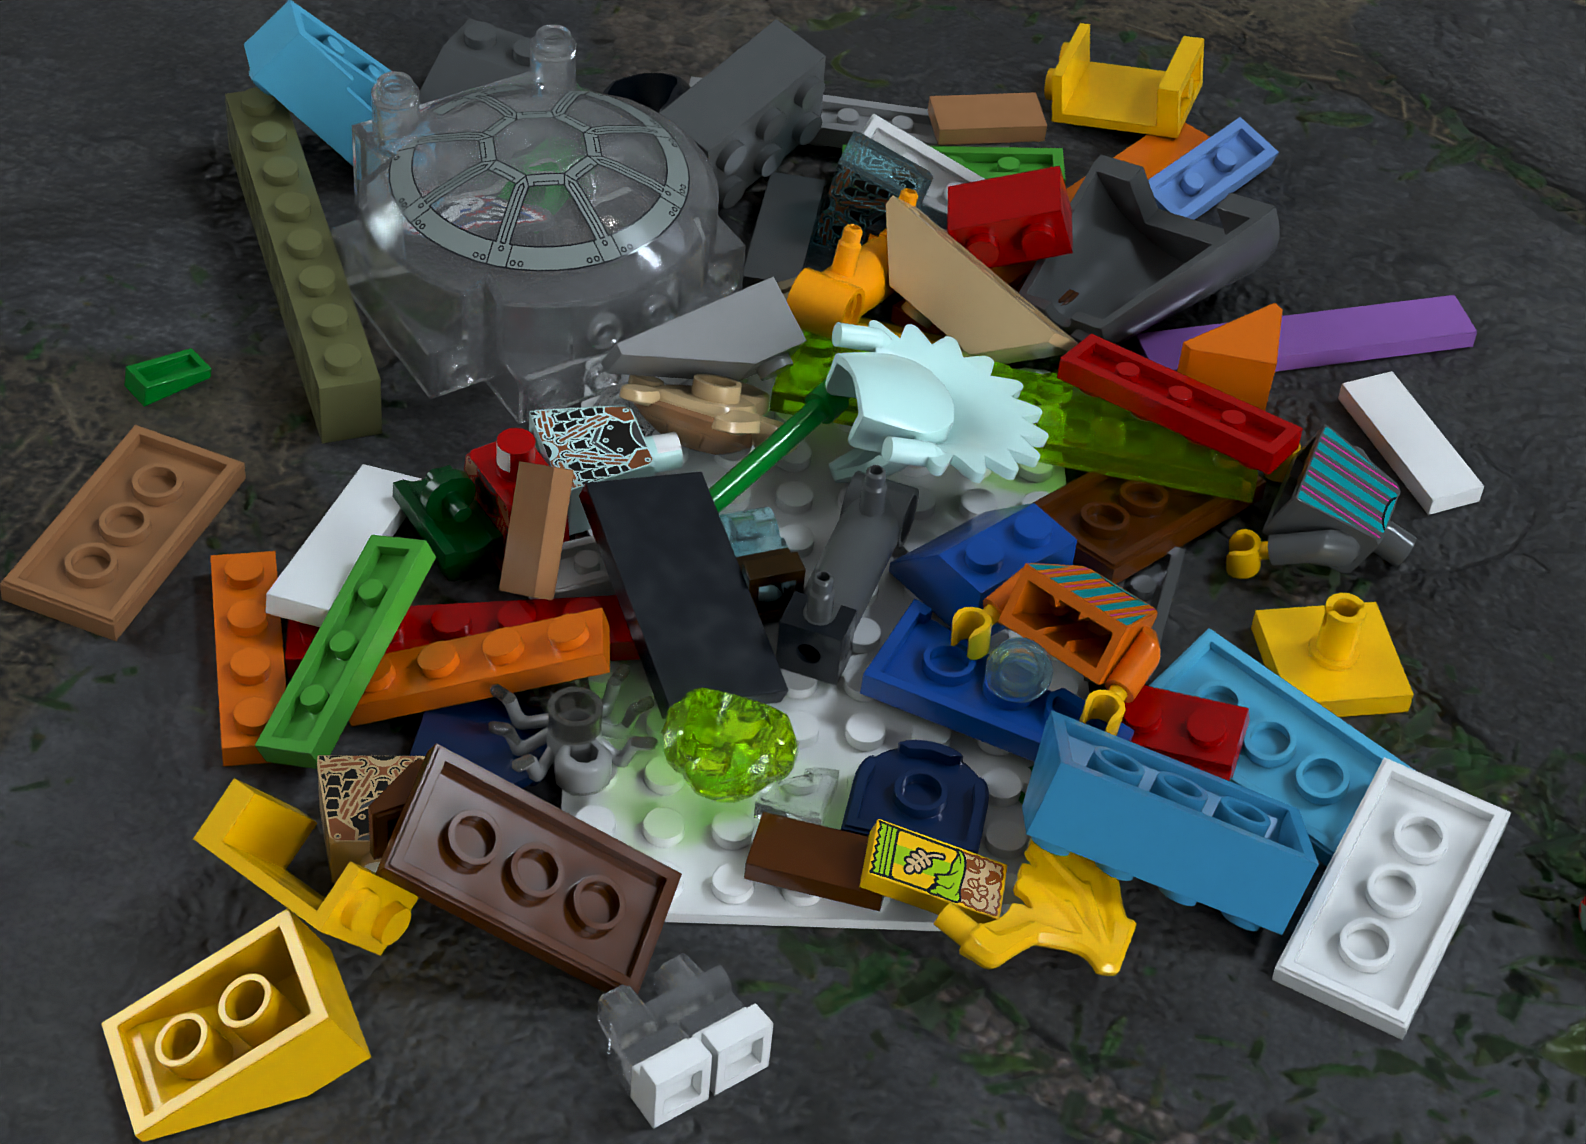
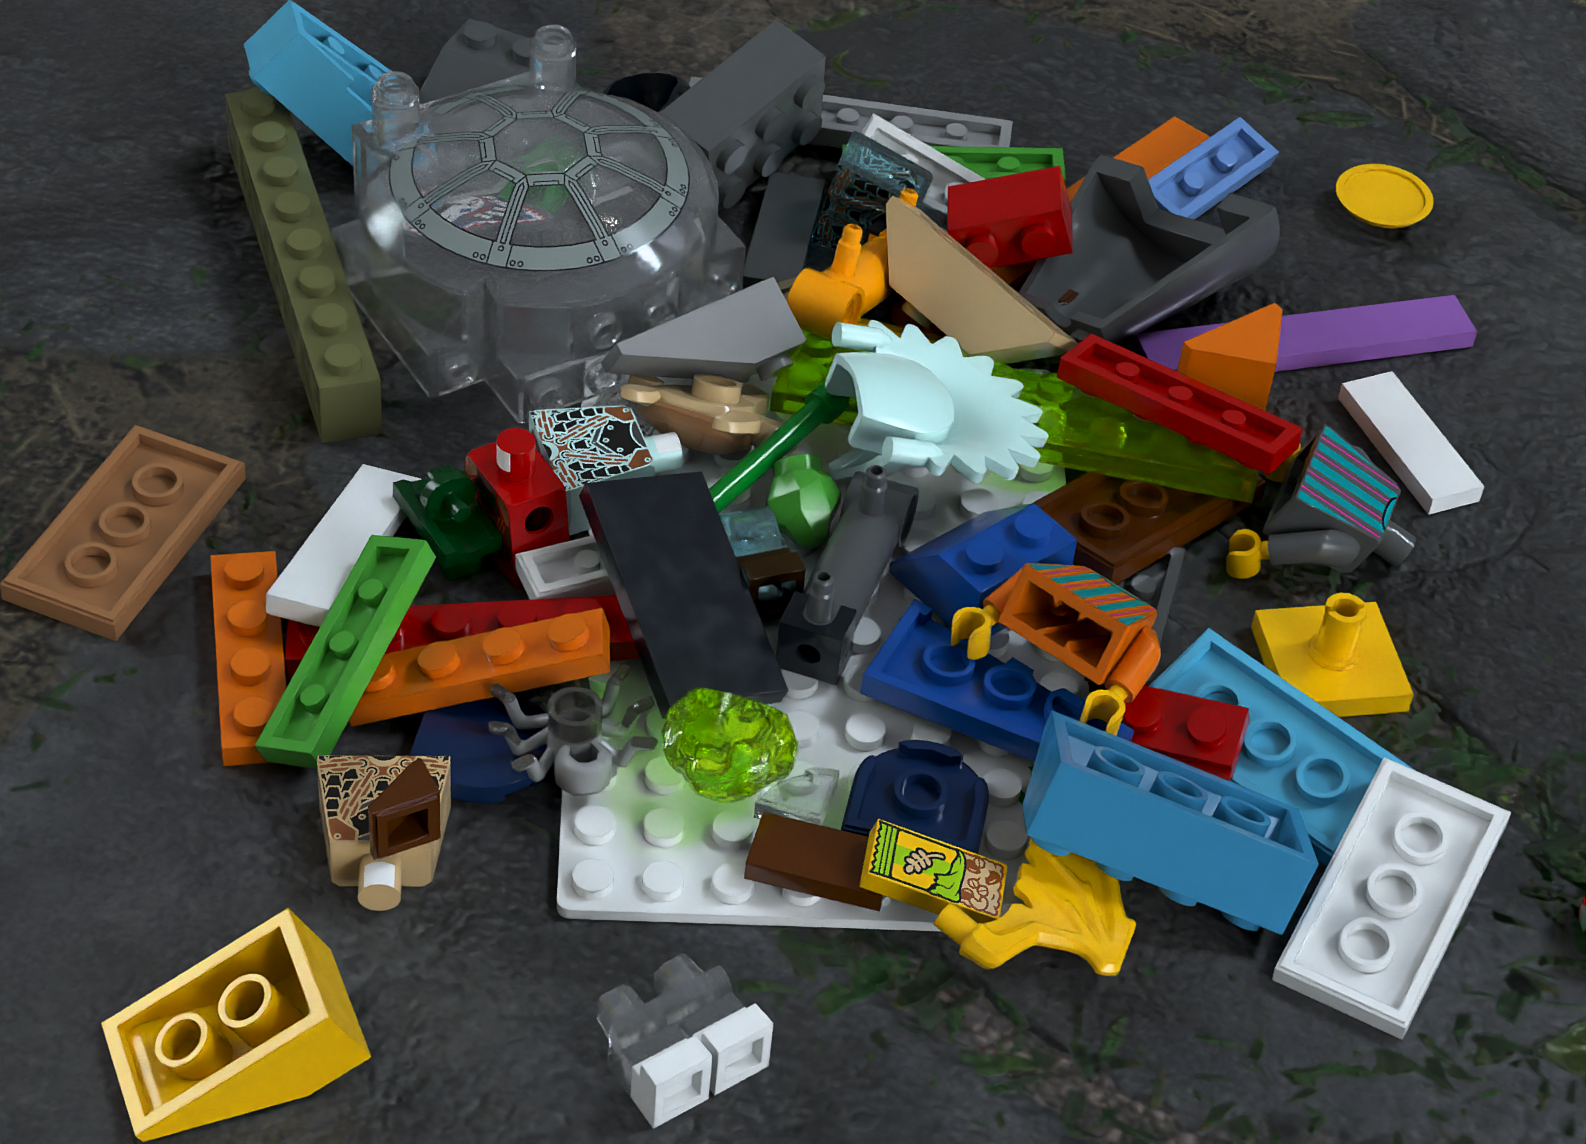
green piece [124,348,212,407] -> none
yellow panel [193,778,420,956] -> none
reddish brown tile [375,743,682,1003] -> none
medium nougat tile [499,461,574,600] -> none
medium nougat tile [928,92,1047,145] -> none
clear light blue plate [985,637,1053,703] -> none
yellow panel [1044,23,1204,138] -> none
none -> bright green rock [765,454,841,549]
none -> yellow piece [1336,164,1434,229]

